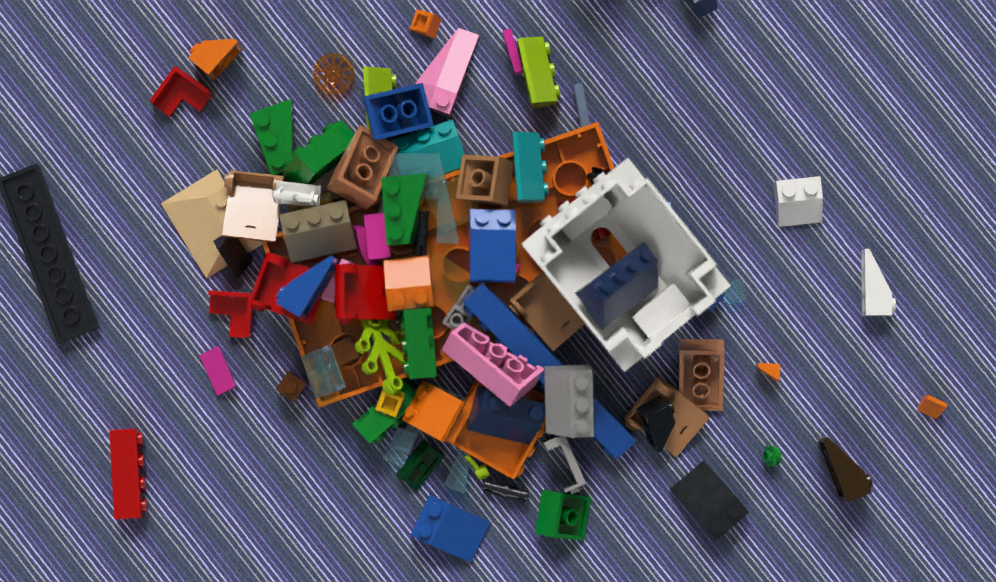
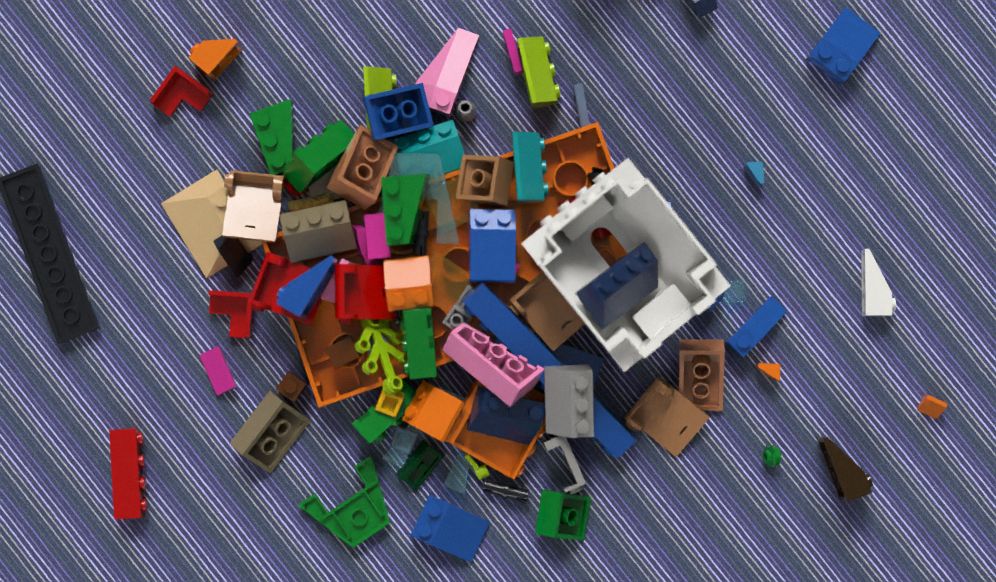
white hinge [273,181,321,207] -> none
clear light blue slope [301,345,346,399] -> none
clear orange wheel [313,53,354,95] -> none
orange slope [409,9,441,38] -> none
black slope [637,396,675,453] -> none
black slope [670,460,749,541] -> none
white slope [773,176,823,227] -> none
none -> dark tan slope [229,391,311,474]
none -> green wing [298,456,390,548]
none -> light grey cone [455,100,477,122]
none -> blue slope [540,337,604,384]
none -> blue slope [725,296,787,358]
none -> dark azure slope [744,161,765,186]
none -> blue slope [806,7,880,85]

